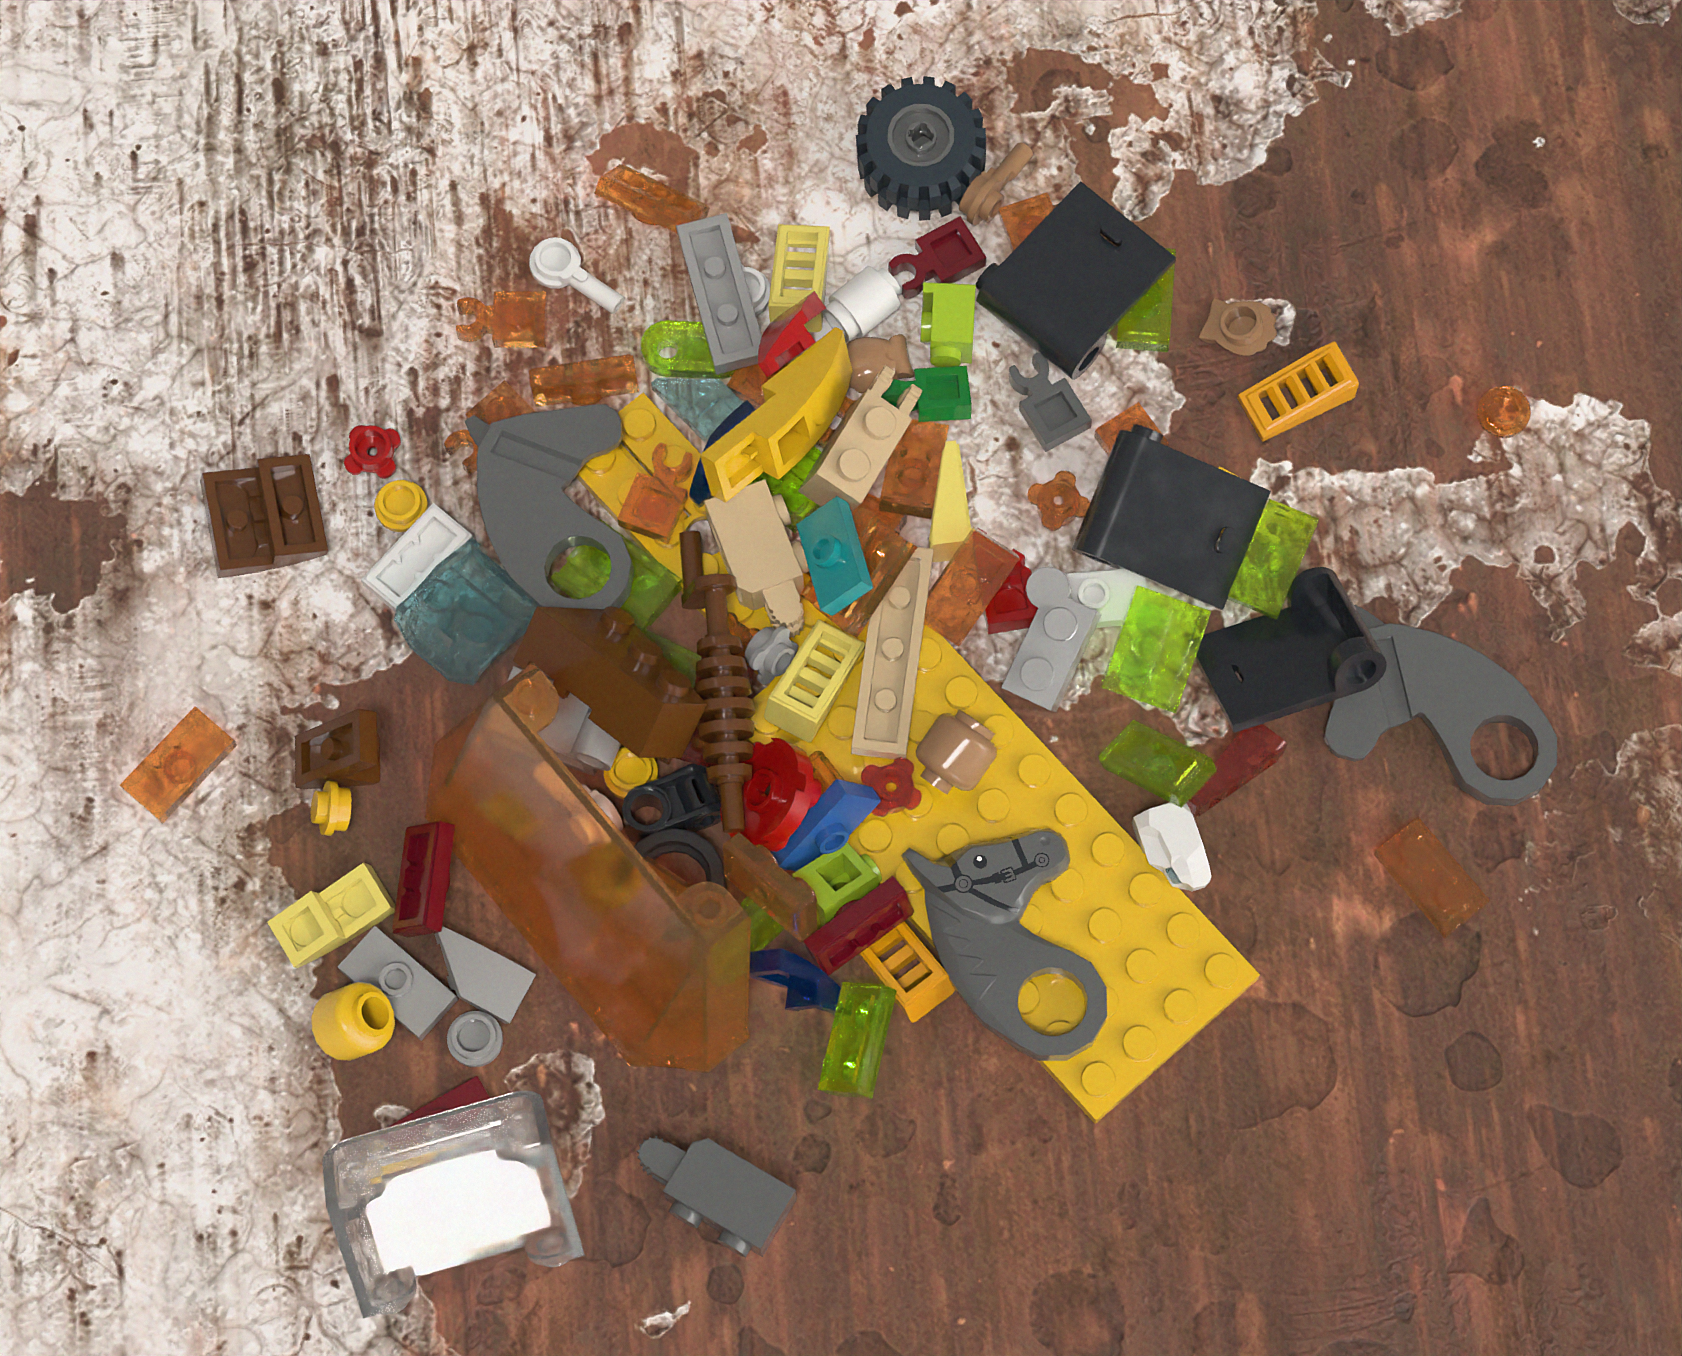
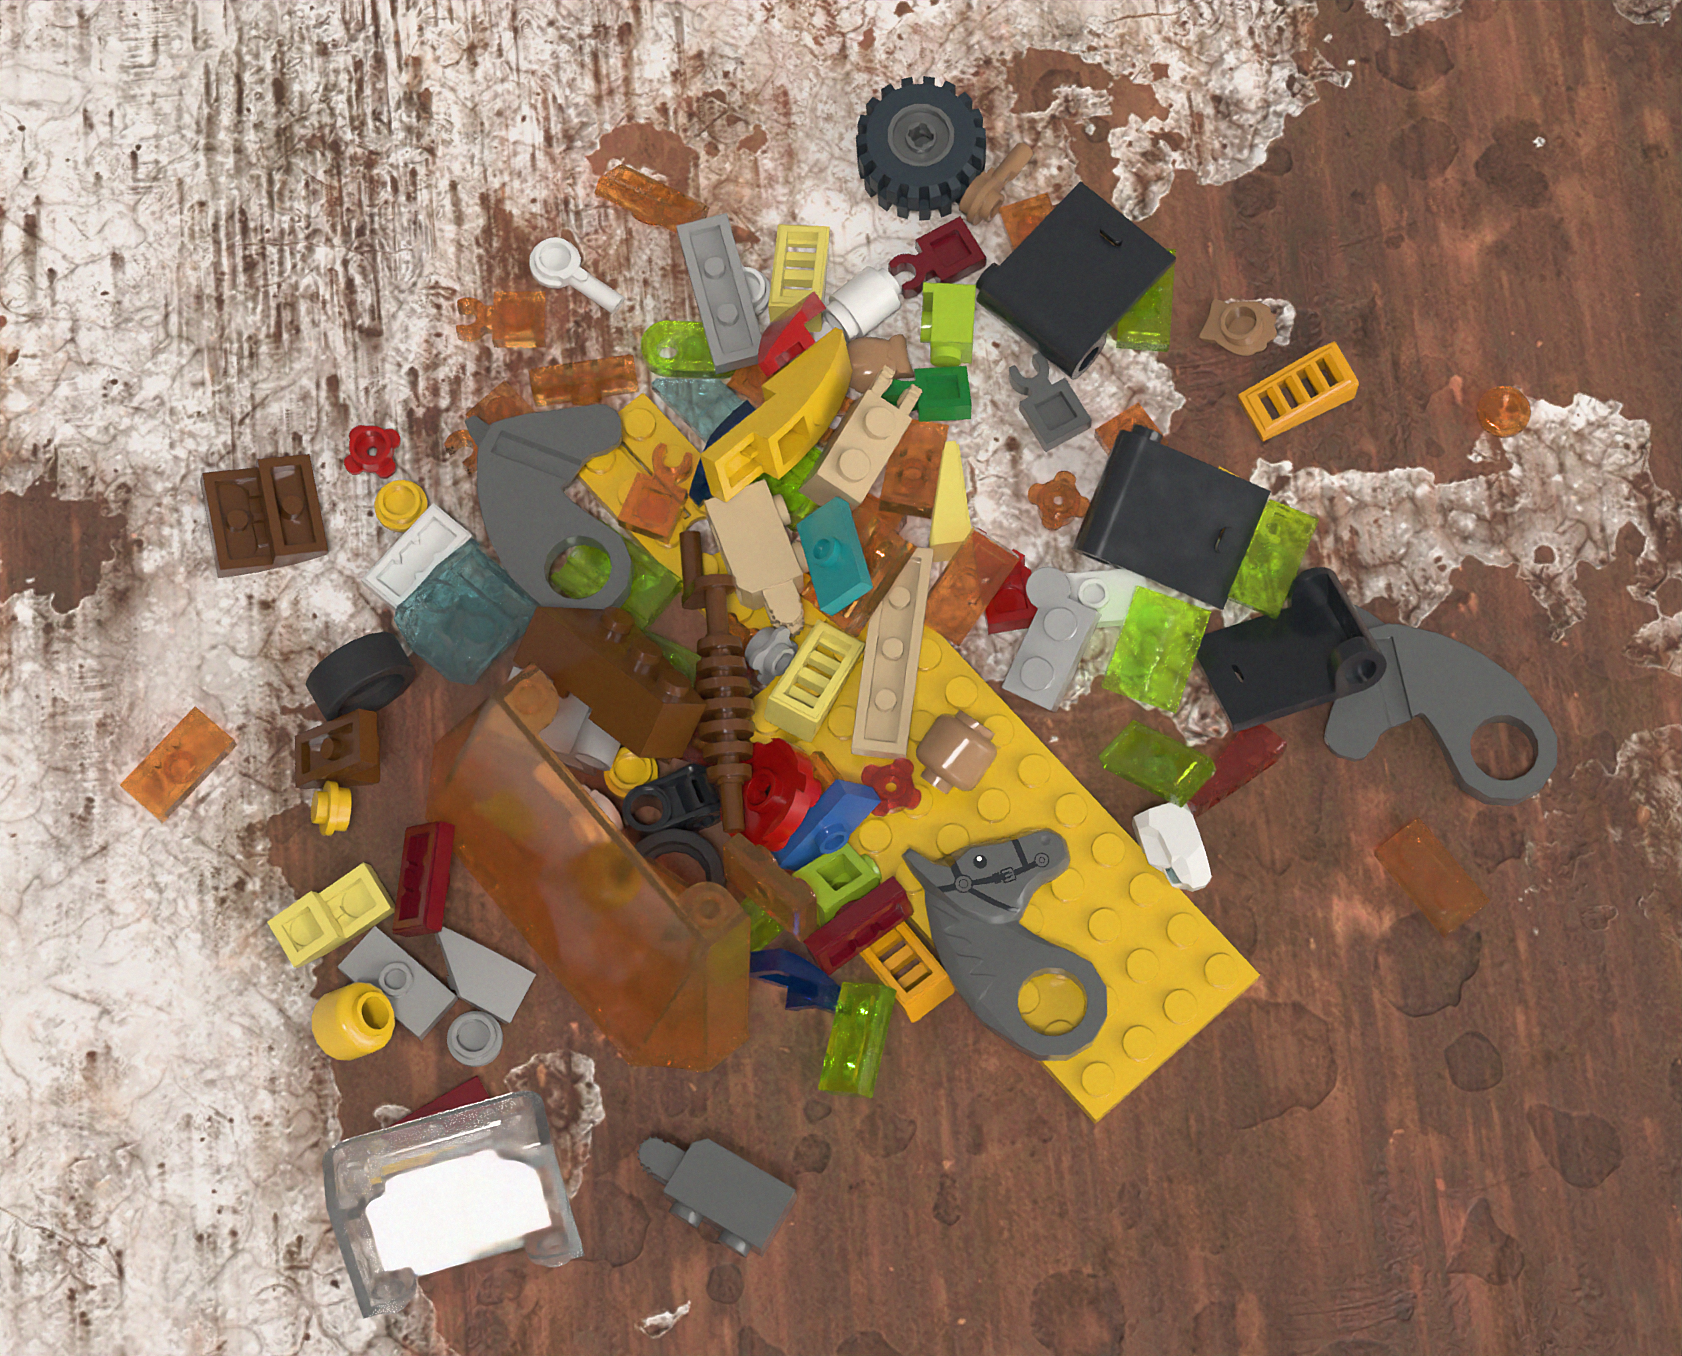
none -> black tyre [305,631,416,722]

